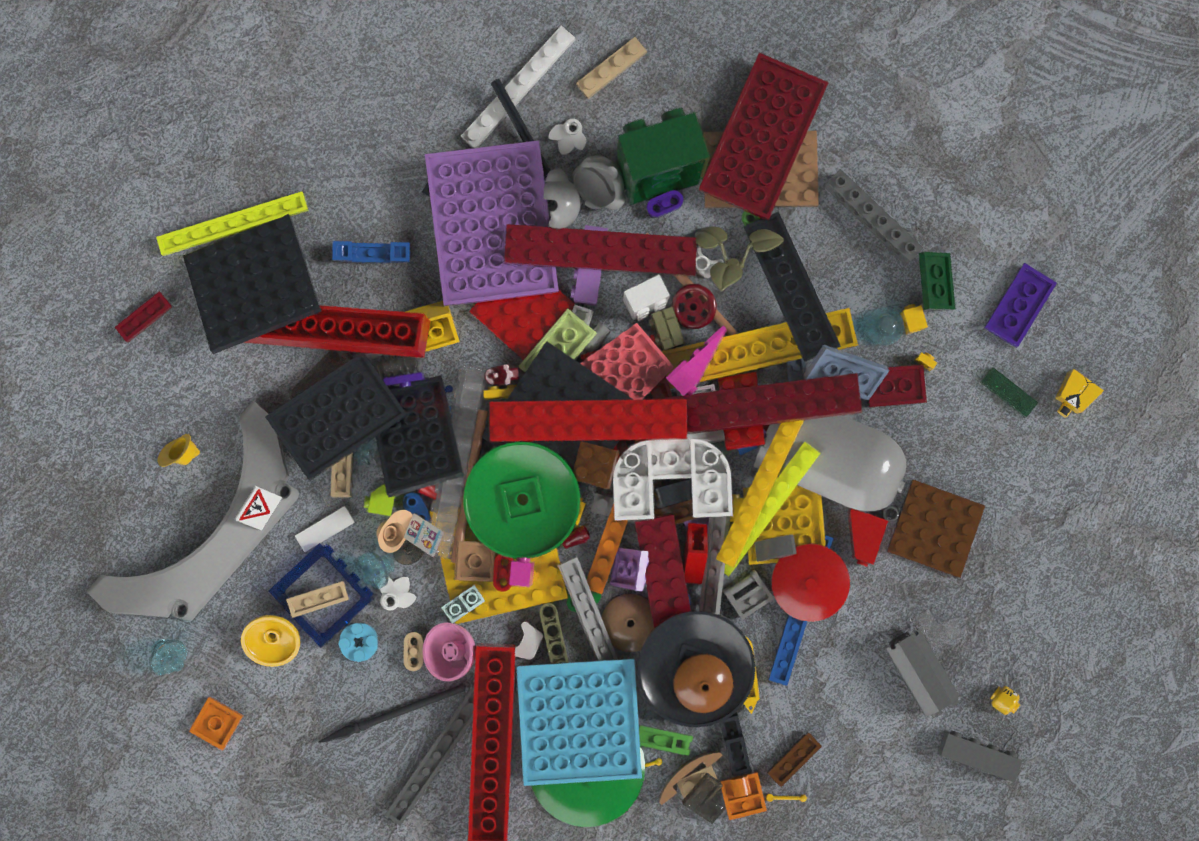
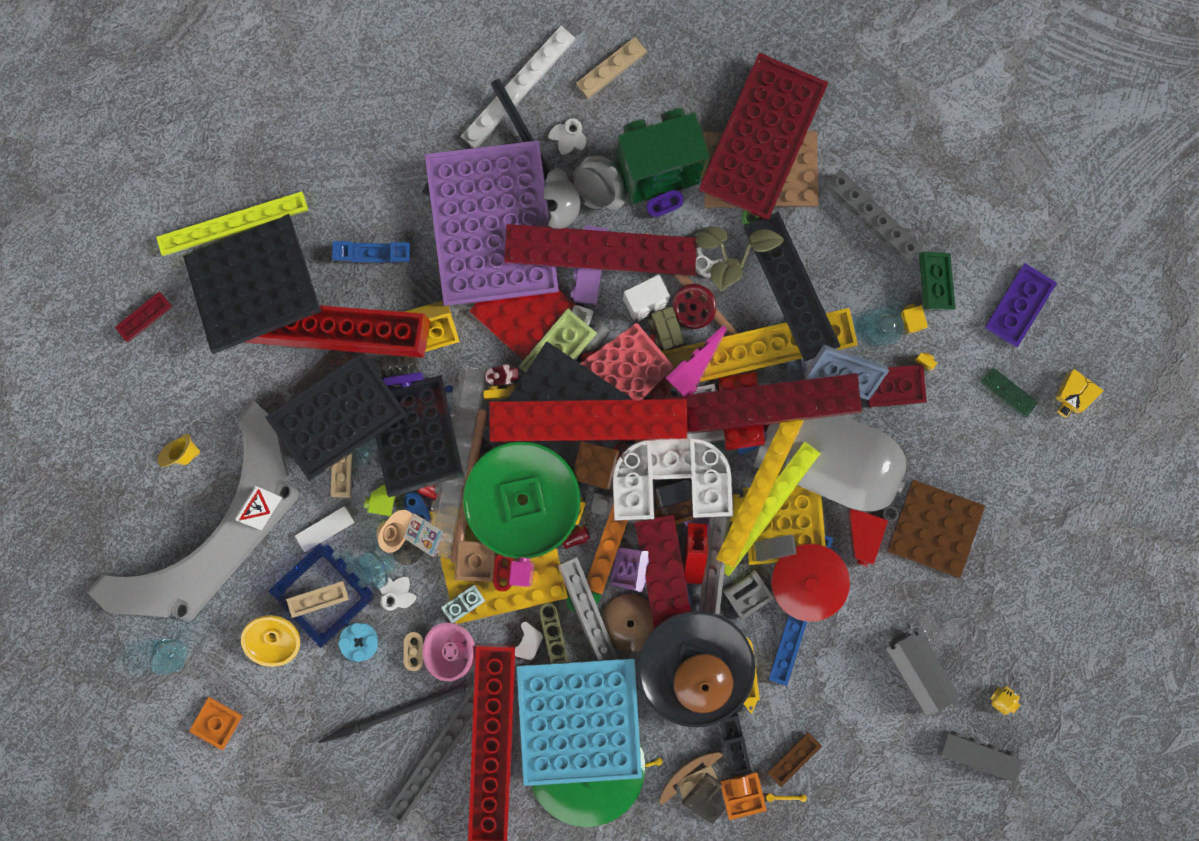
bright green plate [639,725,693,756] -> none

